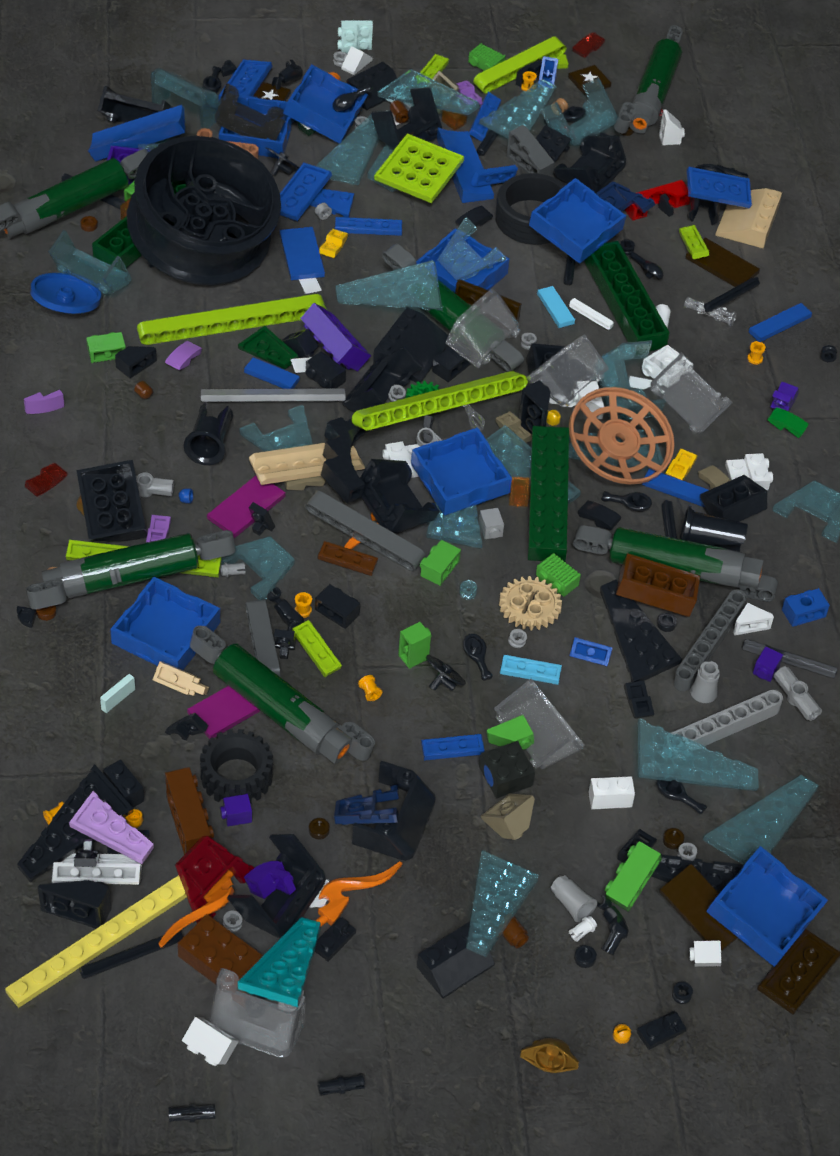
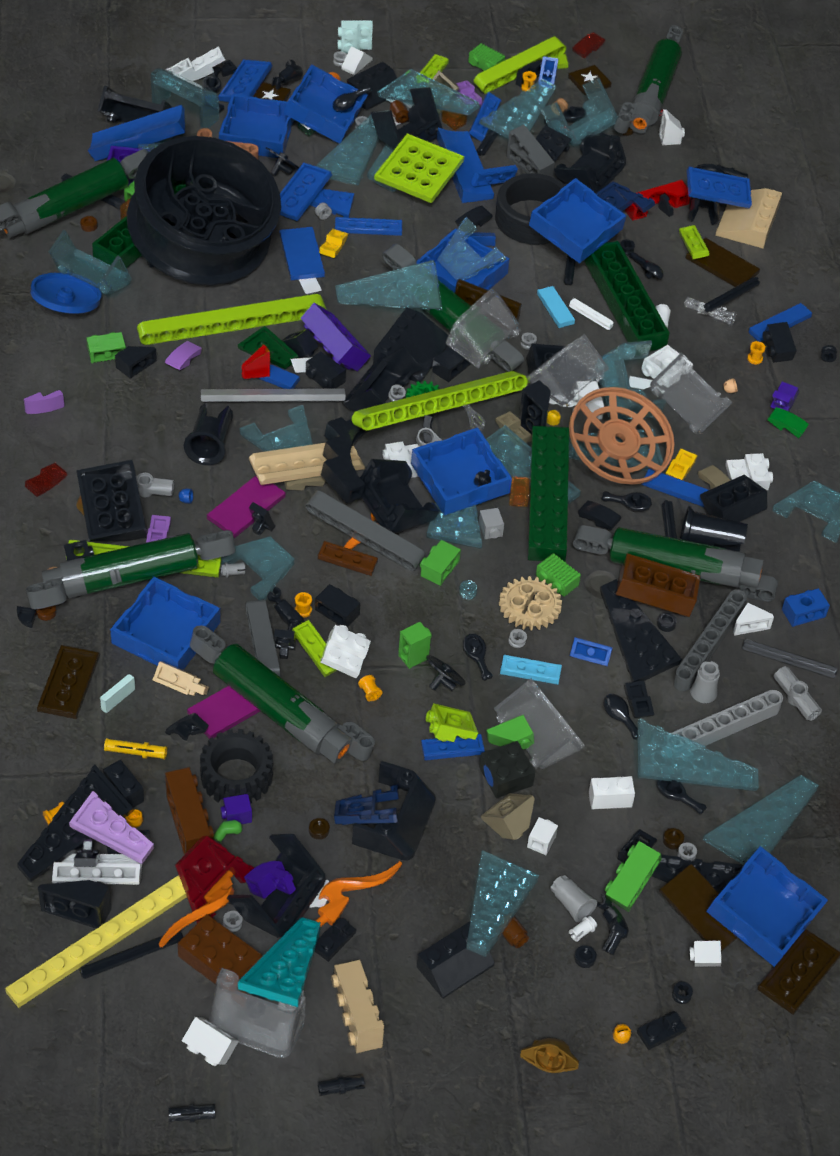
reddish brown piece [134,381,153,399] -> none
clear smoke windscreen [215,83,286,140] -> none
dark purple brick [753,646,783,682] -> none
none -> dark brown tile [37,645,100,719]
none -> black brick [64,540,94,561]
none -> yellow pin [104,738,167,759]
none -> white slope [161,46,225,84]
none -> bright green arm [213,820,242,843]
none -> red slope [242,345,270,379]
none -> white plate [321,625,371,678]
none -> tan wedge [331,960,384,1053]
none -> lime plate [426,703,478,742]
none -> blue slope [463,232,496,246]
none -> black plate [474,470,491,487]
none -> white brick [527,817,558,855]
none -> black piece [603,693,643,740]
none -> light nougat hinge [724,378,738,393]
none -> black brick [763,322,797,363]

